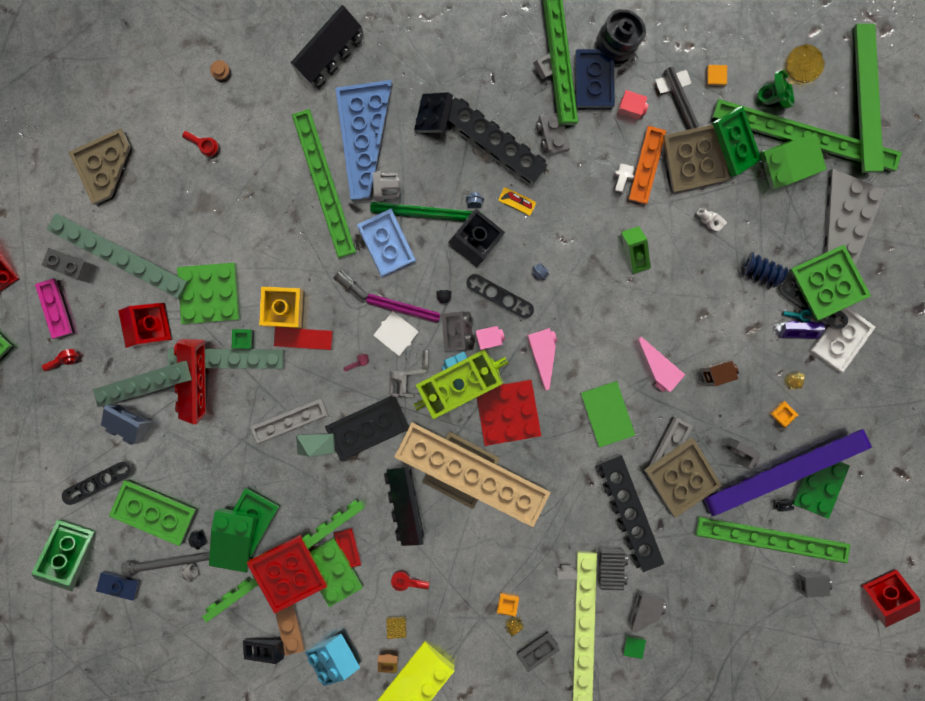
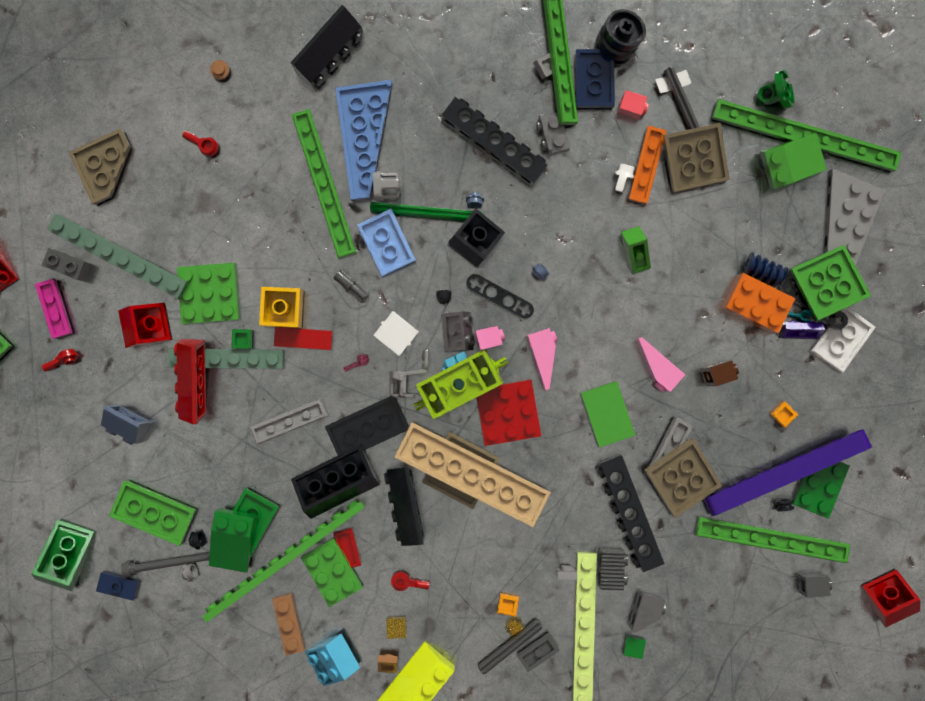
black beam [62,461,134,505] -> none
sand green plate [93,361,192,408] -> none
black slope [243,639,284,664] -> none
red plate [247,535,327,614] -> none
sand green slope [296,434,335,457] -> none
magenta axle [366,294,440,323] -> none
black plate [414,92,453,133] -> none
yellow sticker [498,187,536,215] -> none
white piece [696,208,727,231] -> none
light orange tile [707,65,727,86] -> none
green plate [712,106,762,176] -> none
flat silver bracket [727,438,760,470] -> none
clear yellow tile [785,44,825,83] -> none
clear yellow plate [789,371,804,389] -> none
bright green tile [854,24,884,173] -> none
none -> black slope [291,445,380,519]
none -> dark grey axle [478,620,542,674]
none -> orange brick [721,273,796,334]

